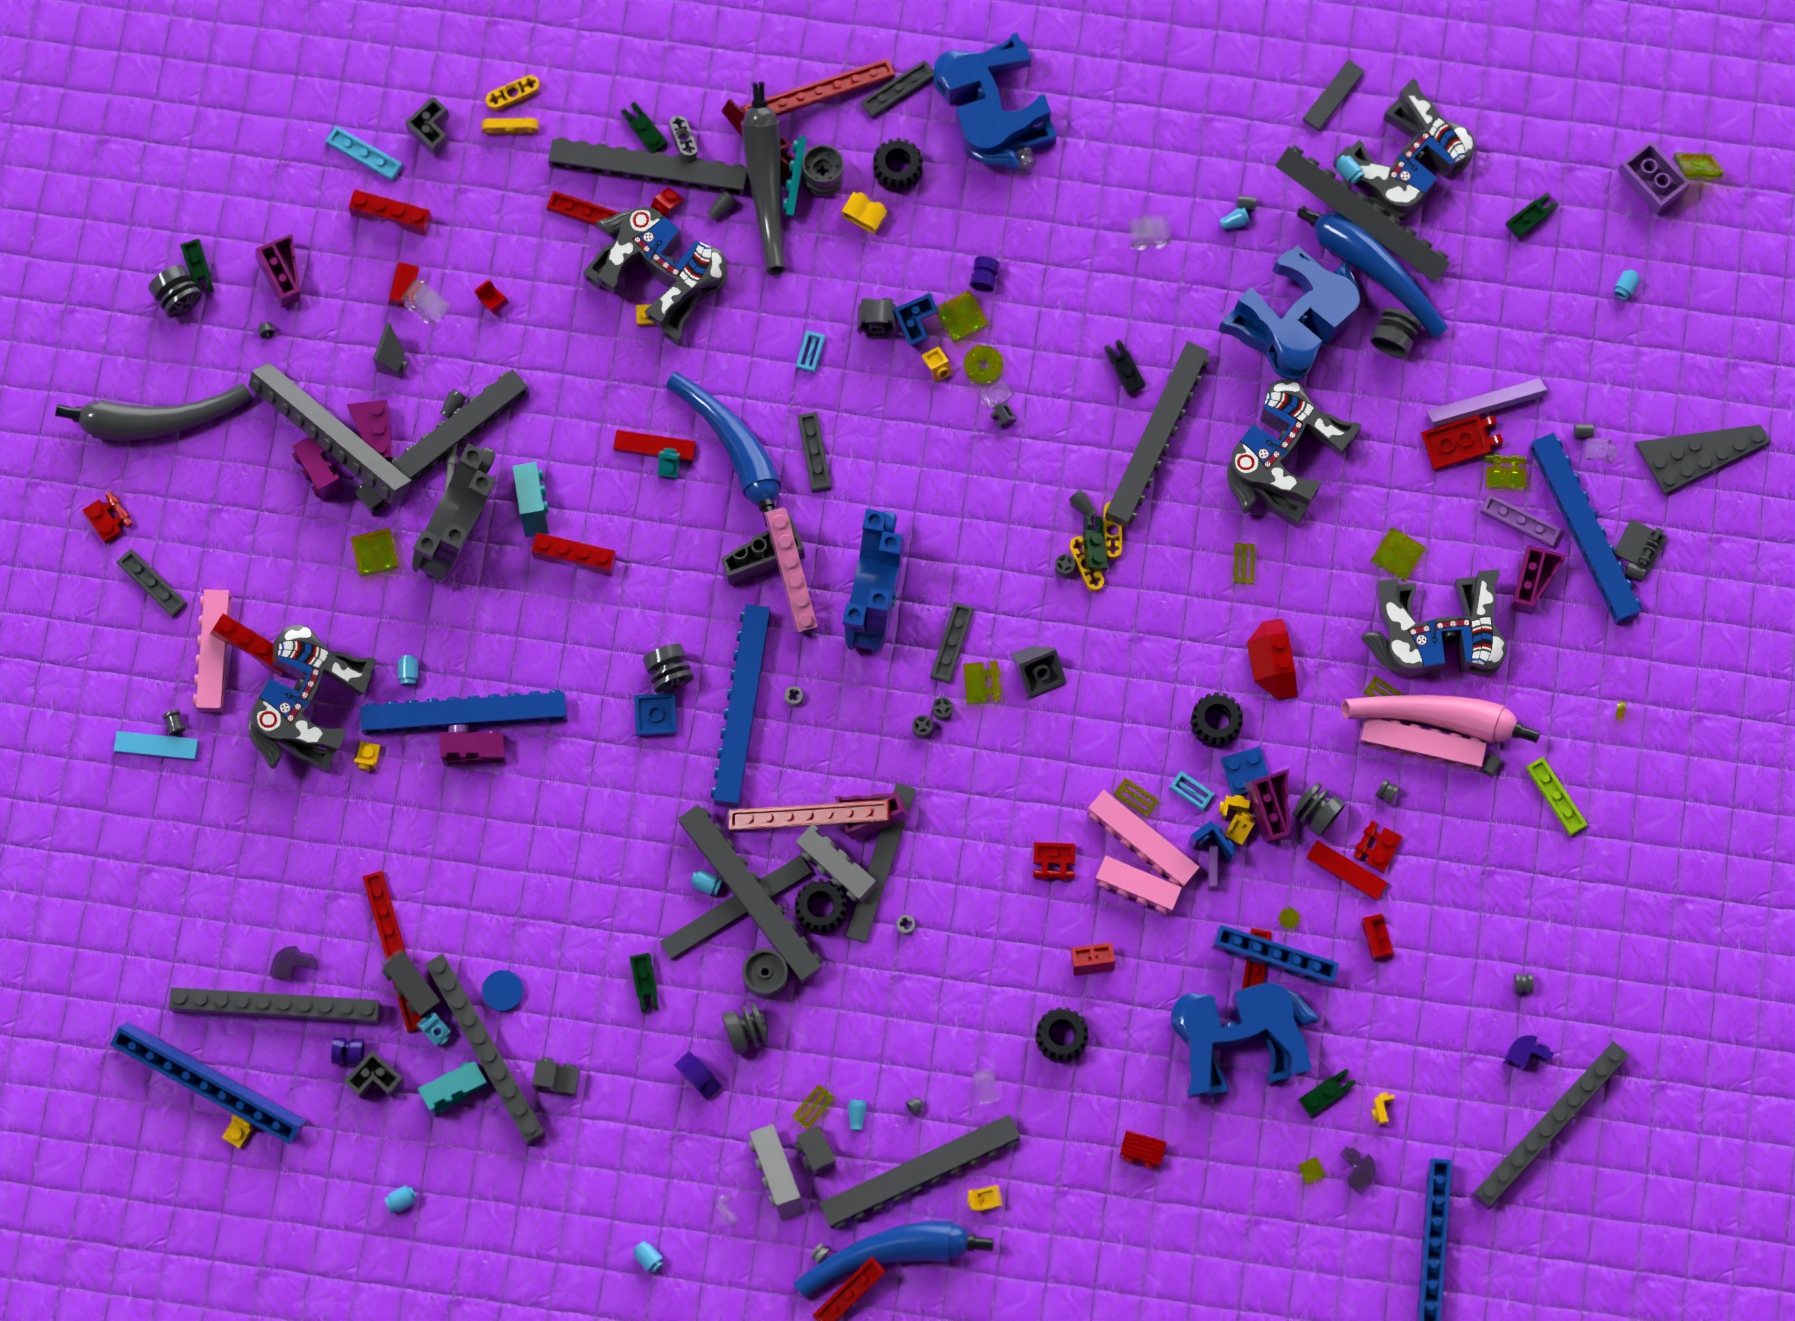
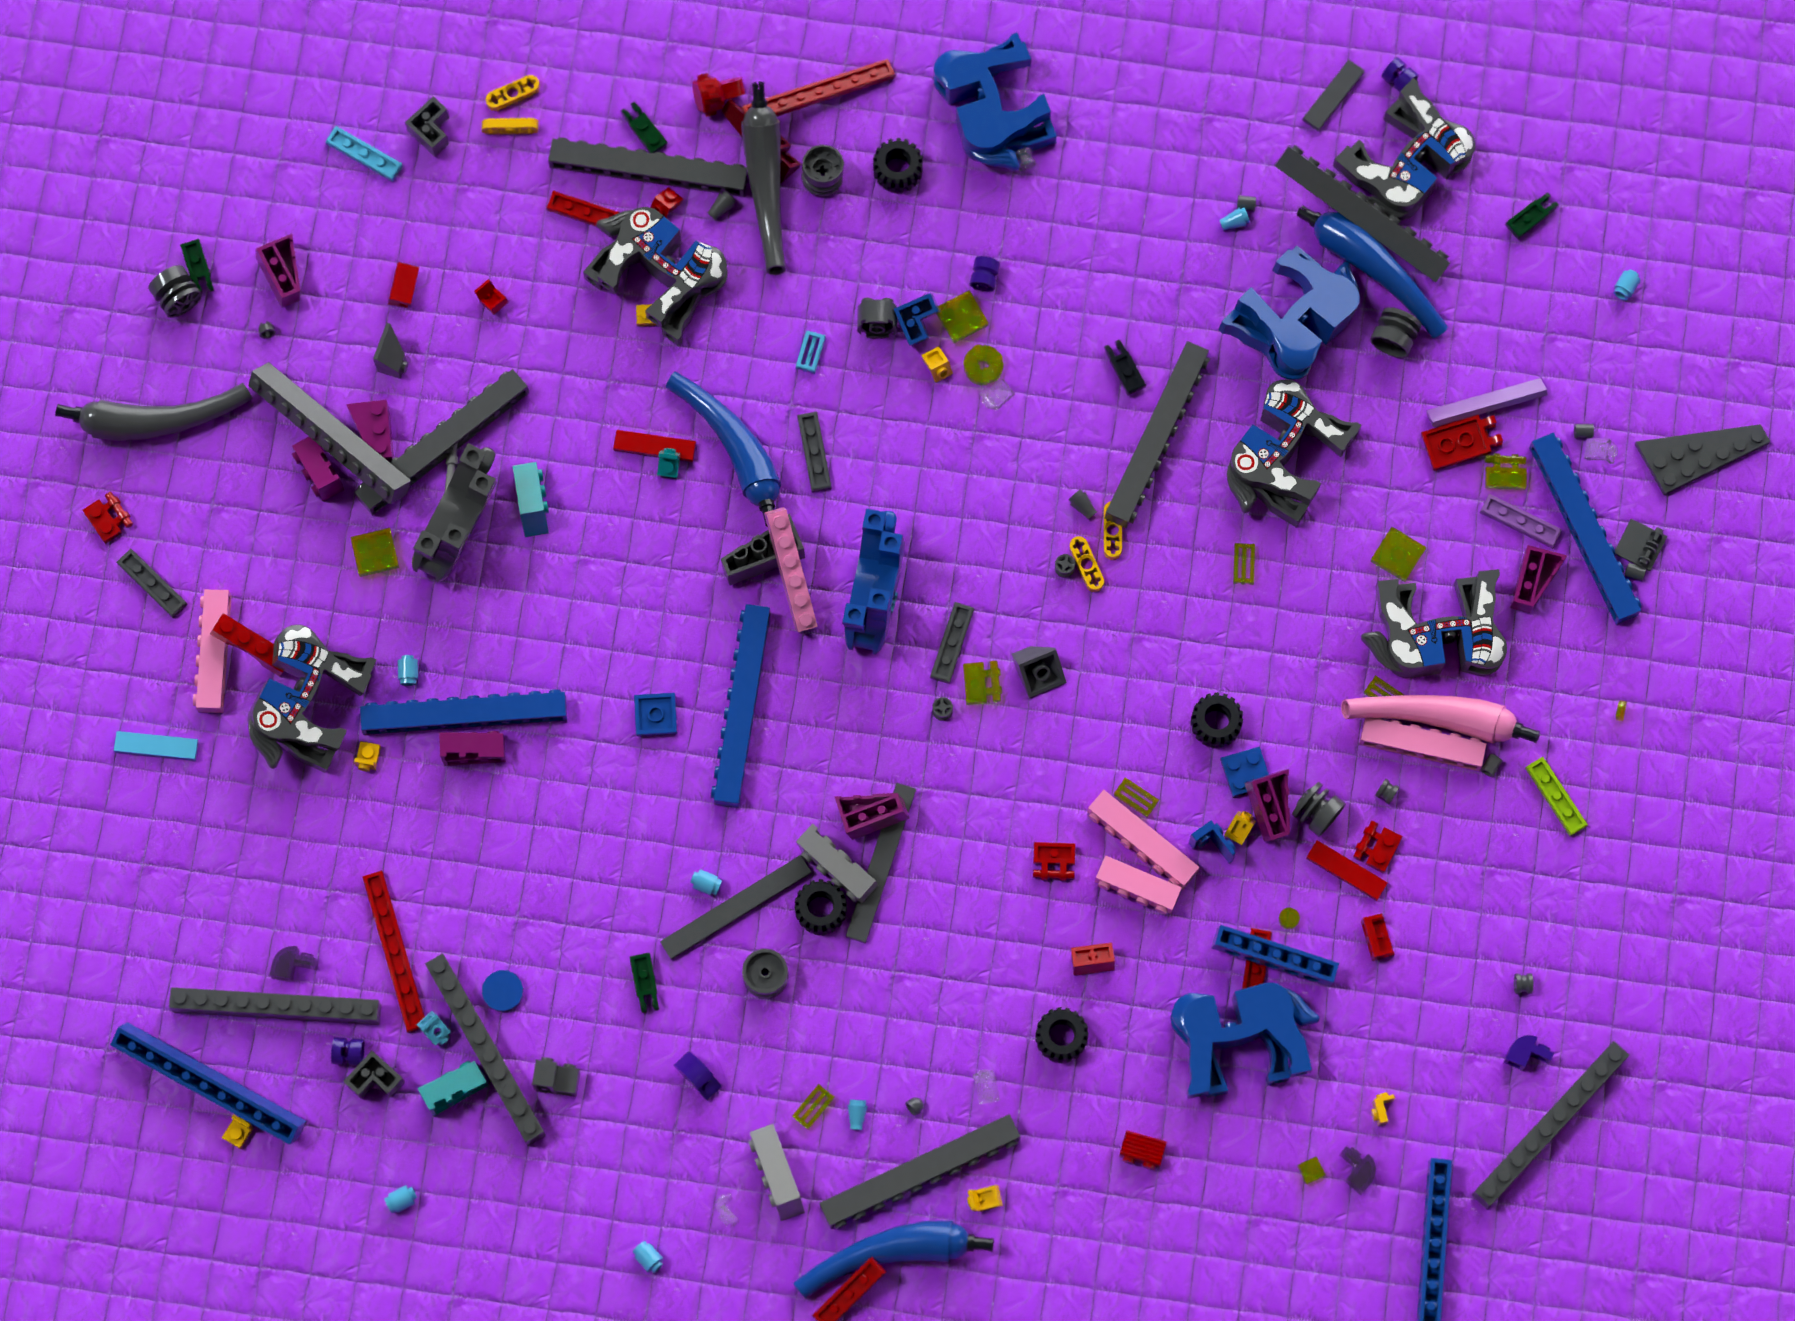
dark grey bush [162,710,186,736] -> none
red arch [348,189,432,236] -> none
dark grey wedge [380,949,440,1016] -> none
clear brick [401,280,451,324] -> none
dark grey cone [440,388,467,419] -> none
medium lavender tile [448,724,469,733] -> none
red arch [531,533,617,576] -> none
dark grey wheel [642,643,694,693] -> none
dark grey beam [669,116,697,162] -> none
dark grey brick [678,804,822,984] -> none
dark grey wheel [721,1002,769,1055] -> none
tile [729,800,890,831] -> none
teal plate [782,136,807,217] -> none
light grey bush [785,686,803,706] -> none
dark grey brick [794,1125,836,1176] -> none
light grey bush [810,1243,829,1264] -> none
yellow brick [841,192,887,235] -> none
dark grey tile [861,60,934,119] -> none
light grey bush [897,915,915,935] -> none
dark grey wheel [912,715,933,739] -> none
dark grey tile [990,403,1018,427] -> none
dark green hinge [1082,516,1108,571] -> none
clear brick [1127,215,1171,250] -> none
medium azure tile [1169,771,1214,812] -> none
medium lavender tile [1208,846,1218,891] -> none
yellow bracket [1218,795,1250,820] -> none
red wedge [1247,618,1297,700] -> none
dark green hinge [1298,1068,1357,1117] -> none
medium azure brick [1335,155,1364,185] -> none
medium lavender brick [1618,140,1691,215] -> none
clear neon green plate [1673,152,1724,180] -> none
none -> red piece [692,73,745,117]
none -> dark purple wheel [1381,57,1419,92]

